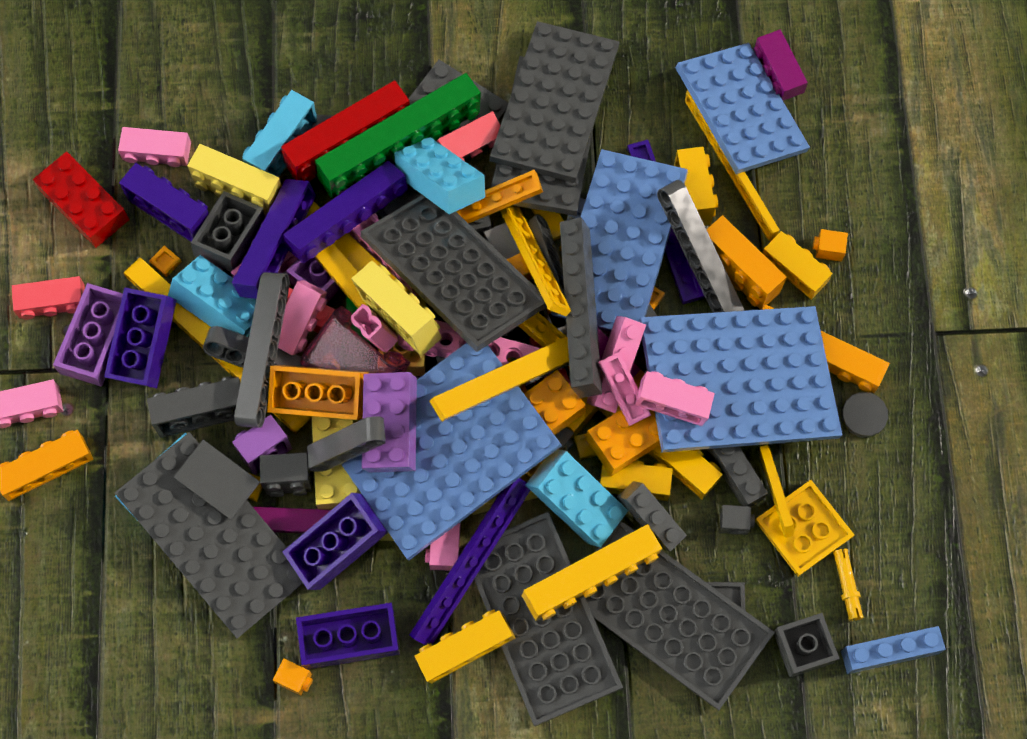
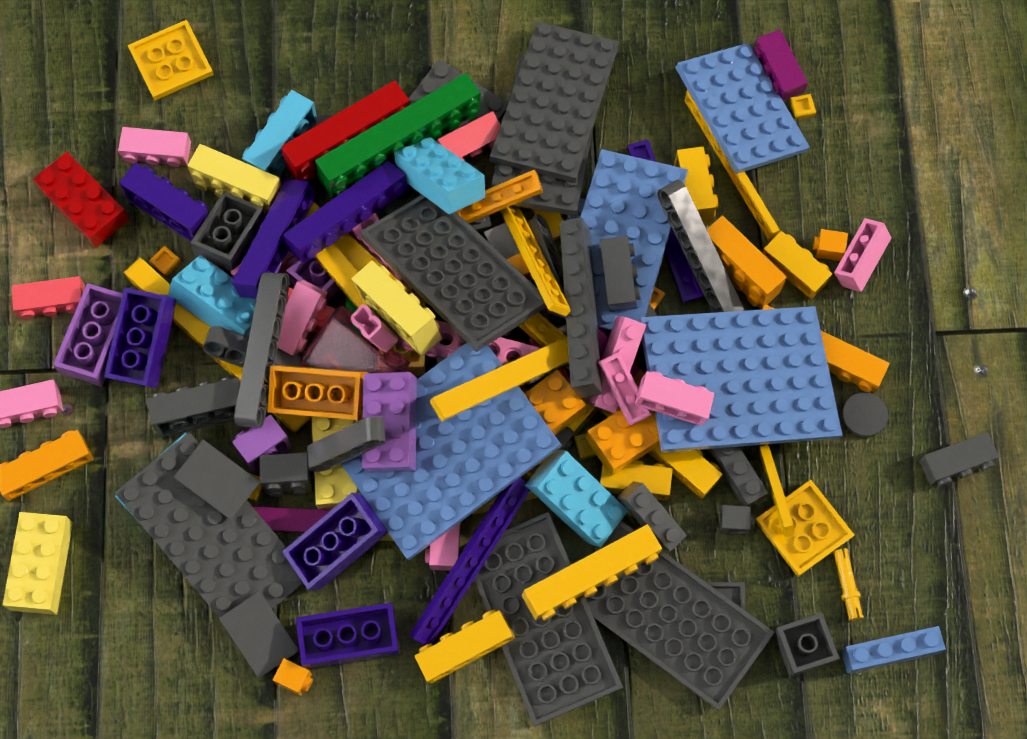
none -> light yellow brick [3,512,73,615]
none -> yellow plate [128,20,214,101]
none -> dark grey tile [219,591,299,678]
none -> dark grey brick [600,236,641,311]
none -> yellow tile [789,94,816,120]
none -> bright pink brick [834,218,891,292]
none -> dark grey brick [919,432,999,487]

